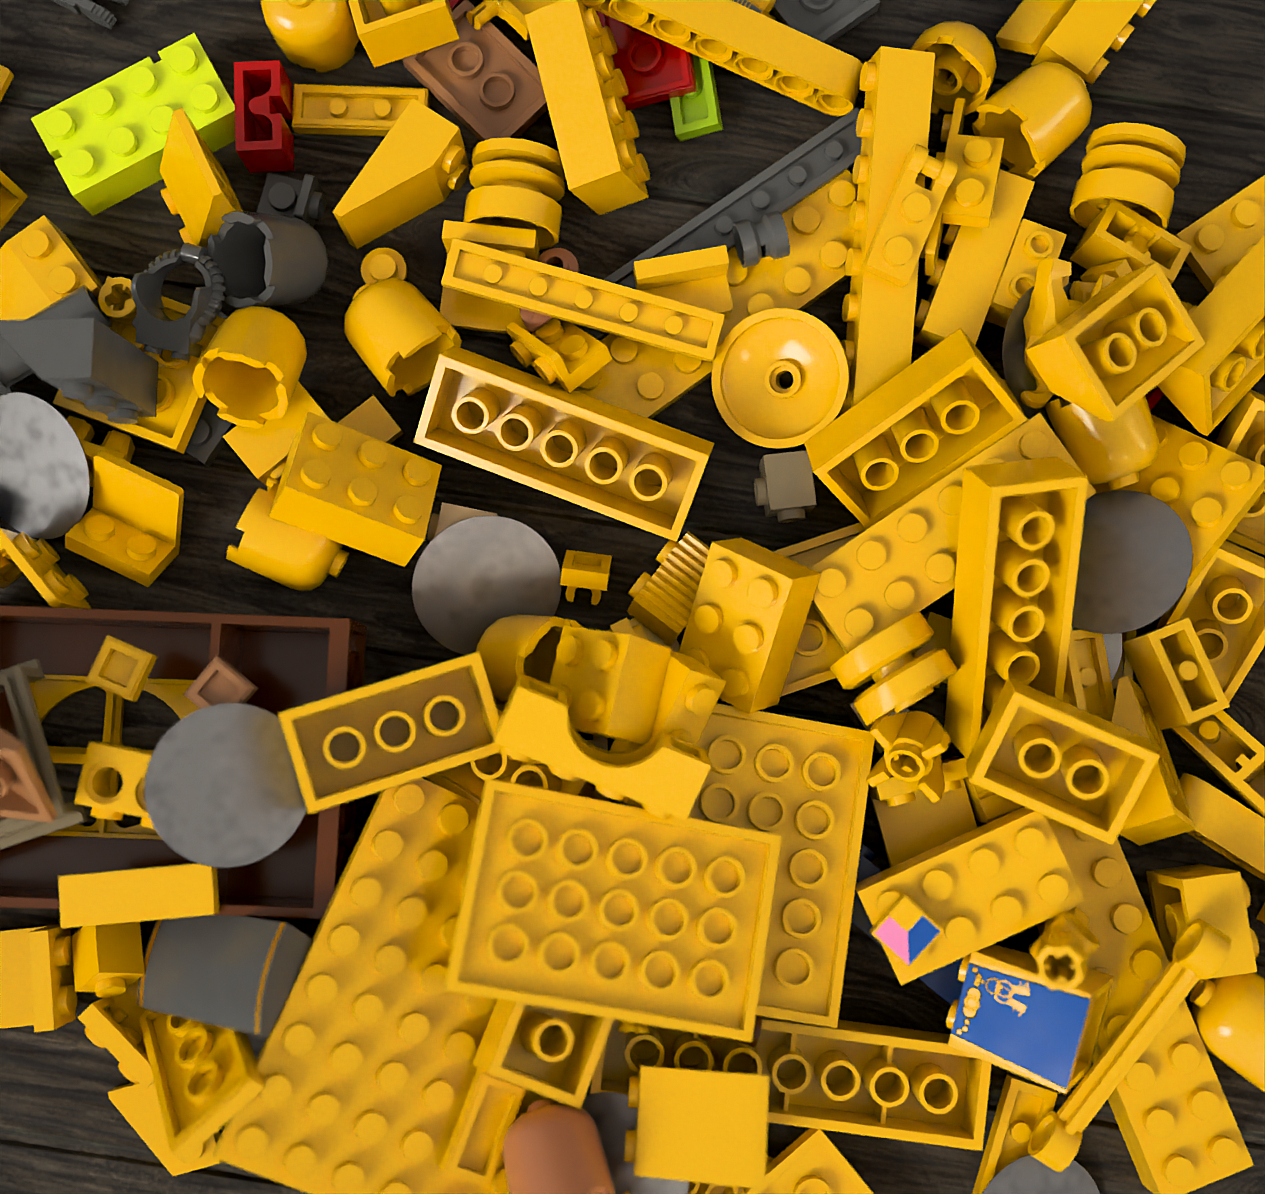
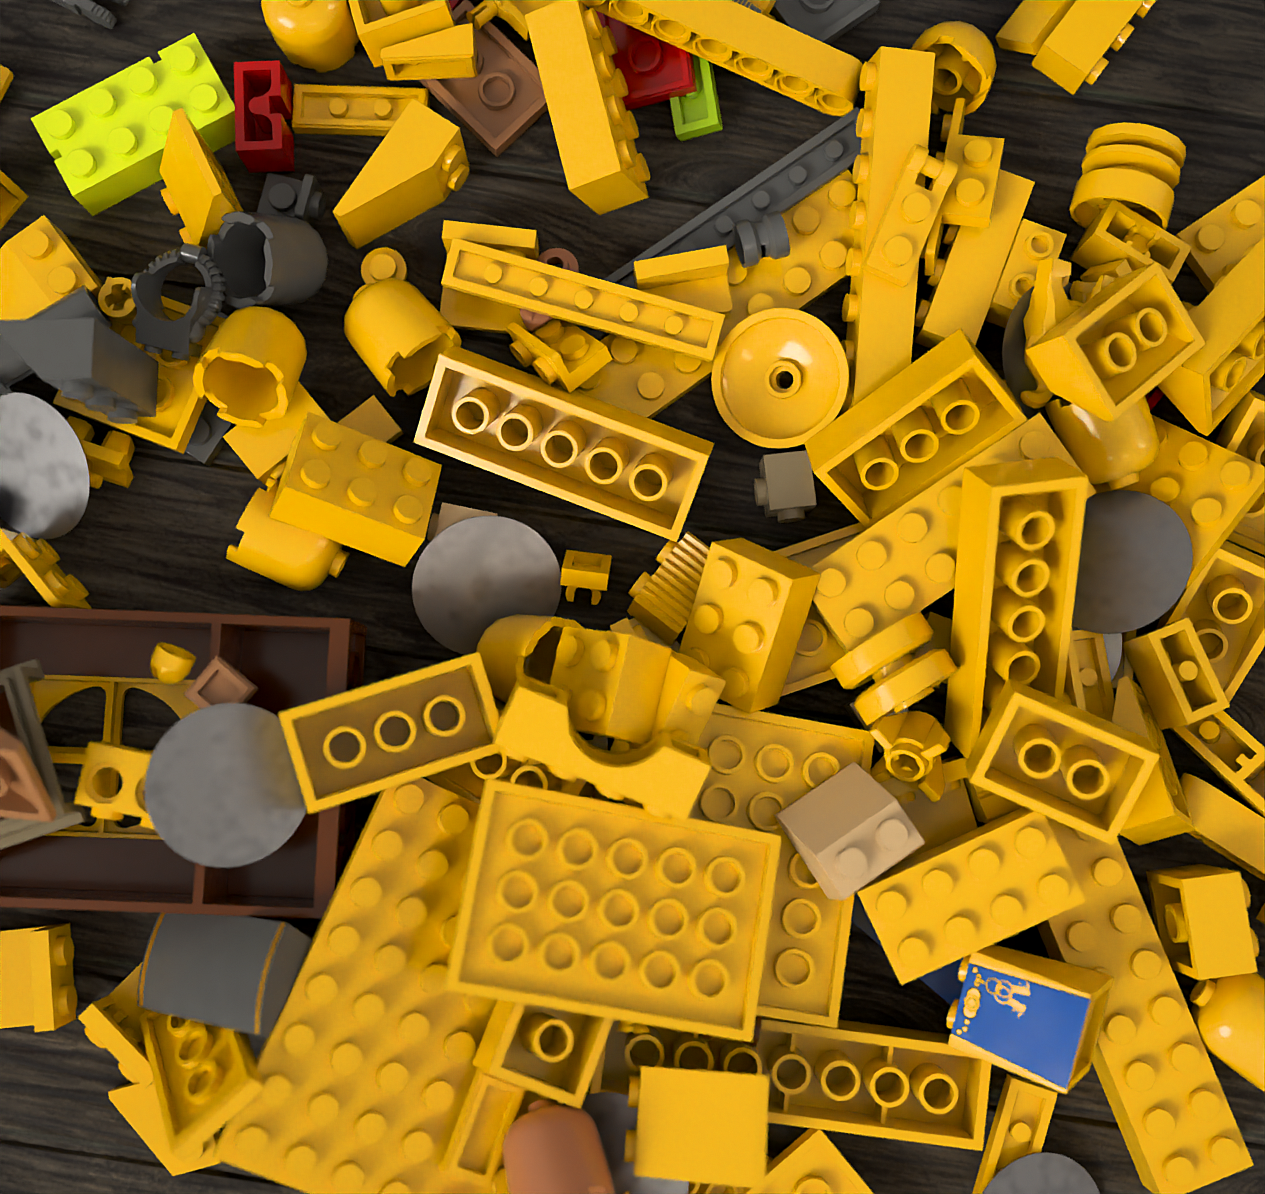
yellow tile [58,863,219,928] -> none
yellow bracket [65,450,184,587] -> none
yellow brick [71,921,145,998] -> none
yellow tile [86,635,158,702] -> none
yellow wheel [463,137,566,250] -> none
tile [869,893,944,969] -> none
yellow cylinder [972,62,1092,180] -> none
yellow piece [1028,919,1231,1172] -> none
yellow piece [1029,907,1100,991] -> none
none -> yellow hinge [150,642,196,684]
none -> yellow slope [380,23,478,81]
none -> tan slope [774,762,925,900]

